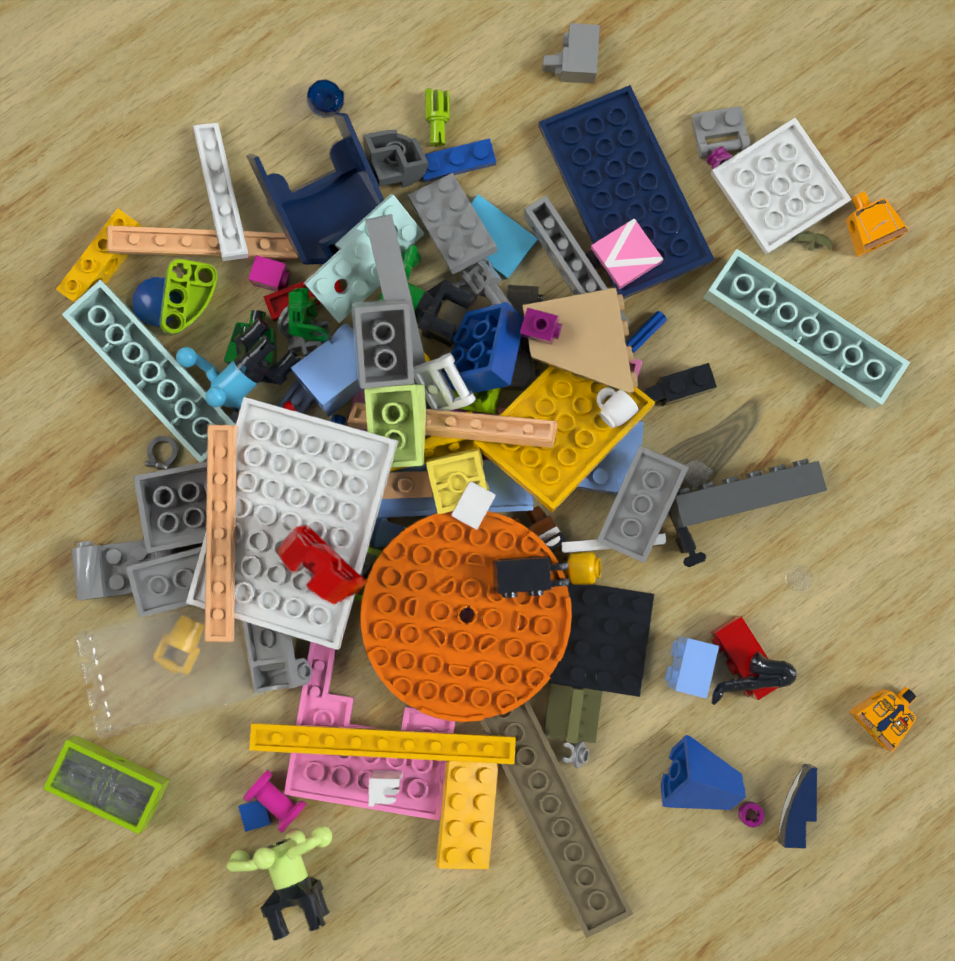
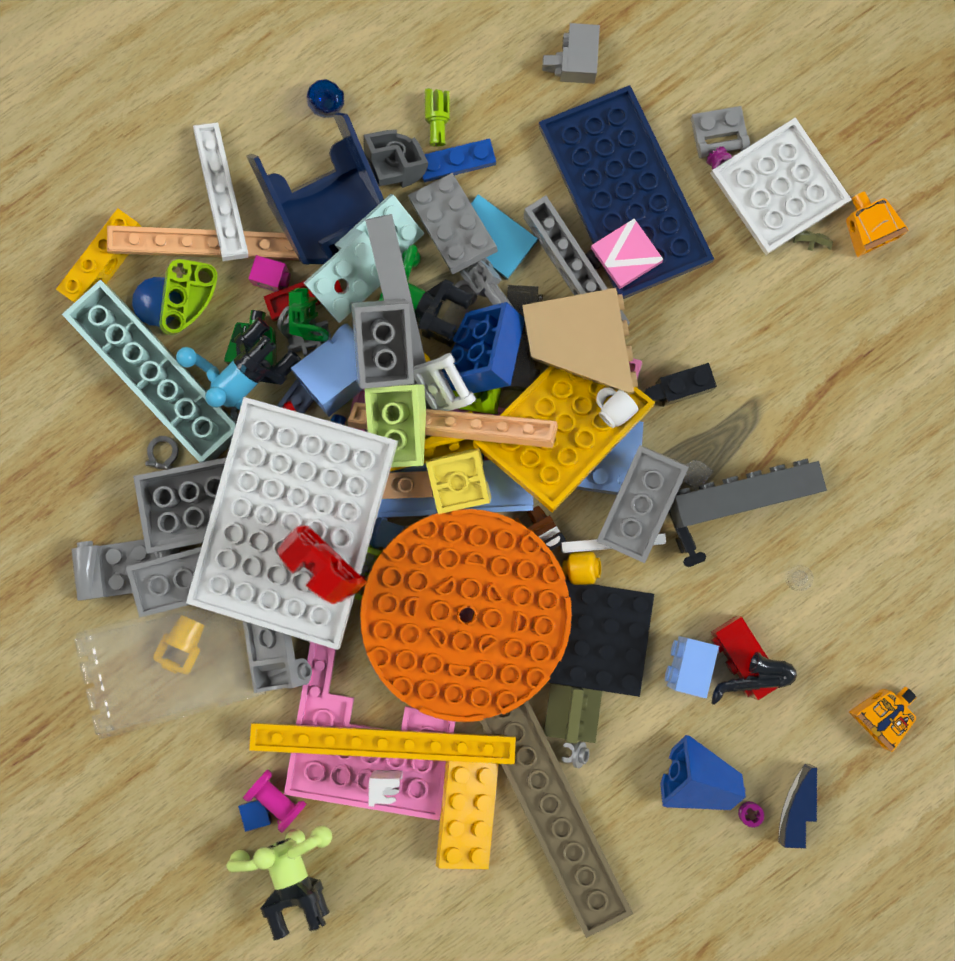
brick [43,736,170,834] -> none
light nougat tile [205,425,237,642] -> none
white sticker [451,481,496,530] -> none
black hinge [492,556,569,598] -> none
magenta brick [520,307,562,345] -> none
blue axle [626,311,667,353] -> none
light aqua brick [703,249,910,409] -> none

